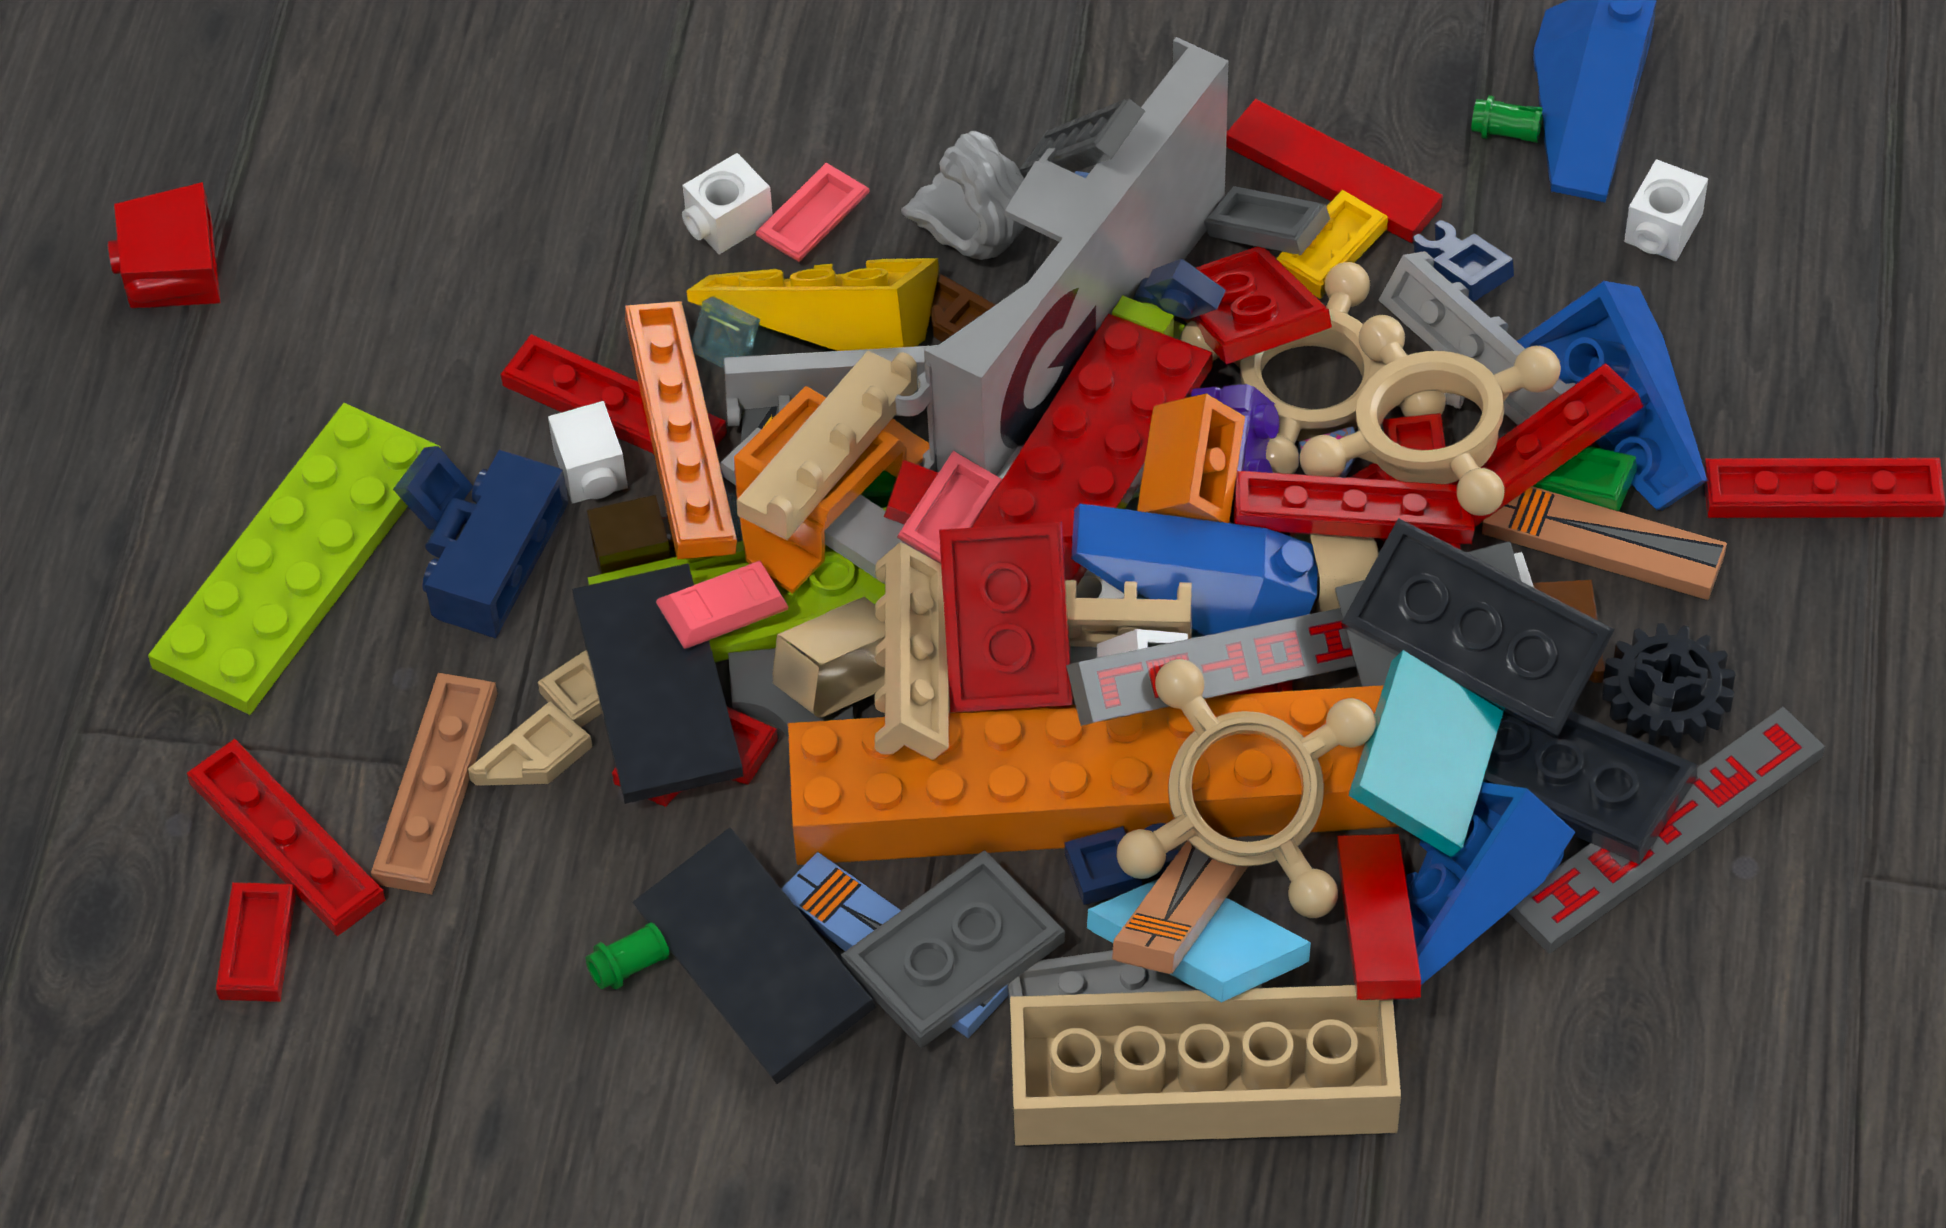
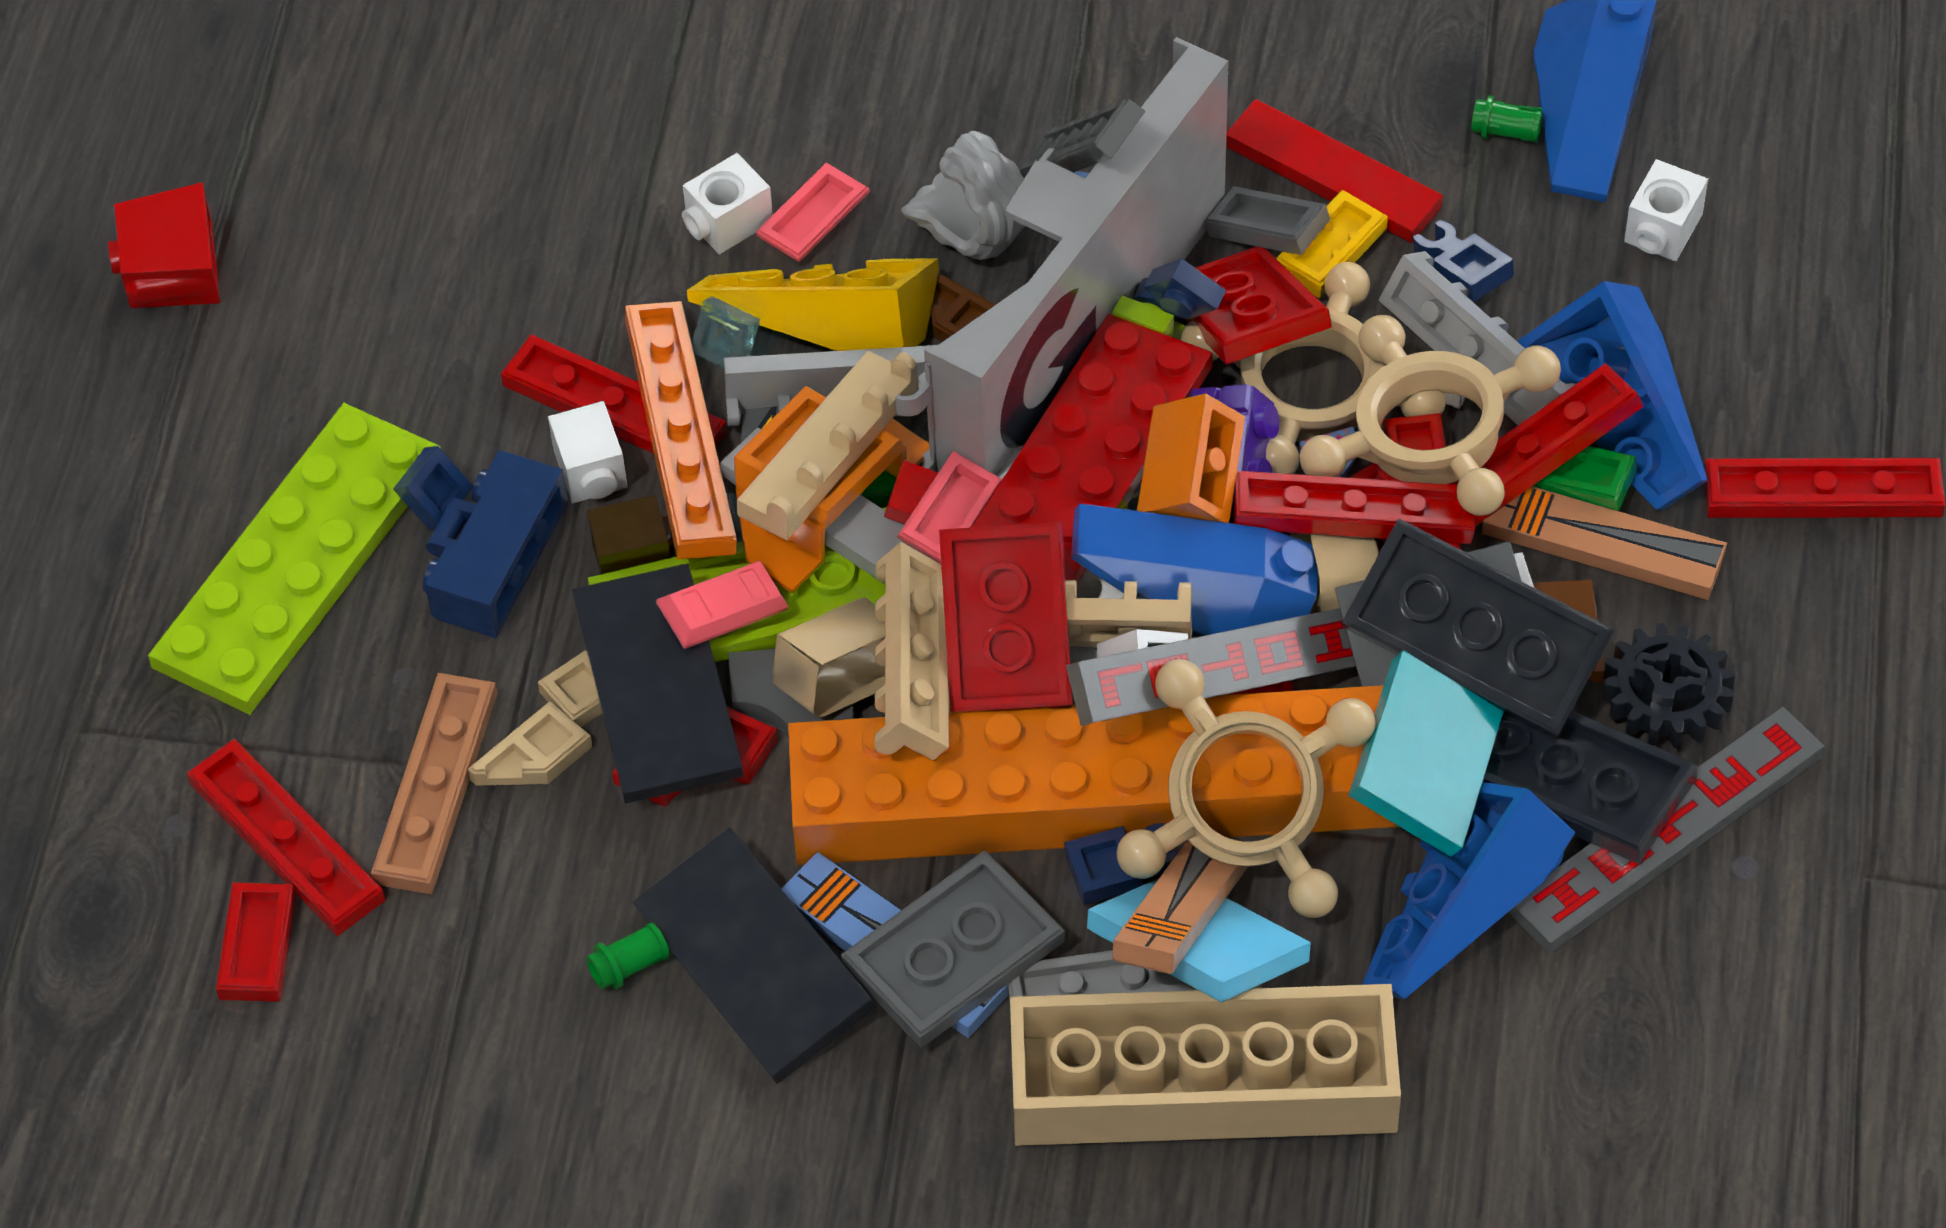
red tile [1337,834,1421,1000] -> none

